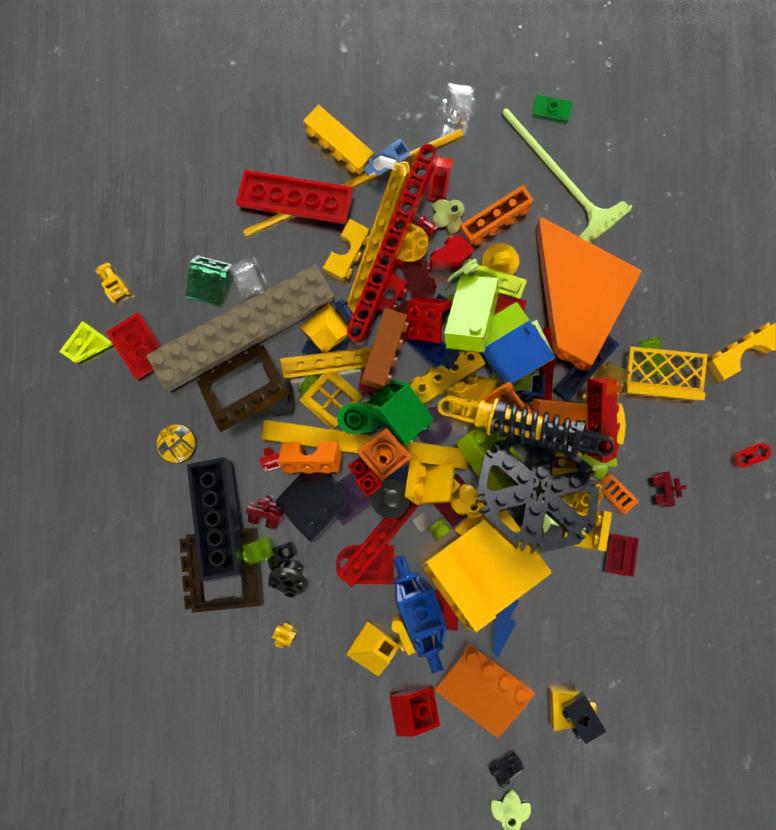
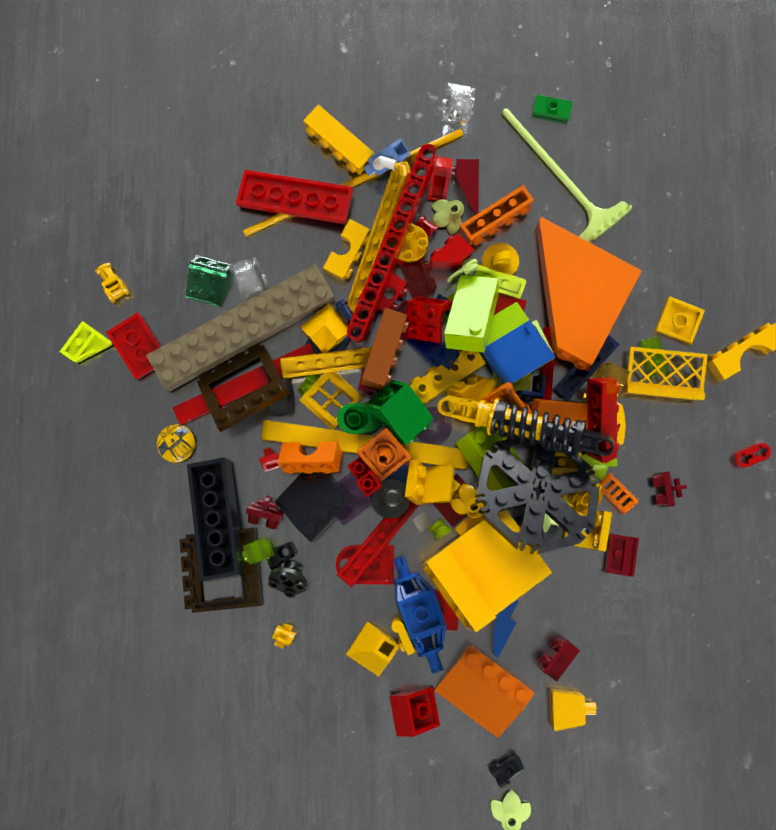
black brick [561,692,606,744] -> none
none -> red tile [172,343,315,425]
none -> dark red slope [452,159,479,217]
none -> dark red bracket [537,635,580,682]
none -> yellow tile [655,296,705,346]

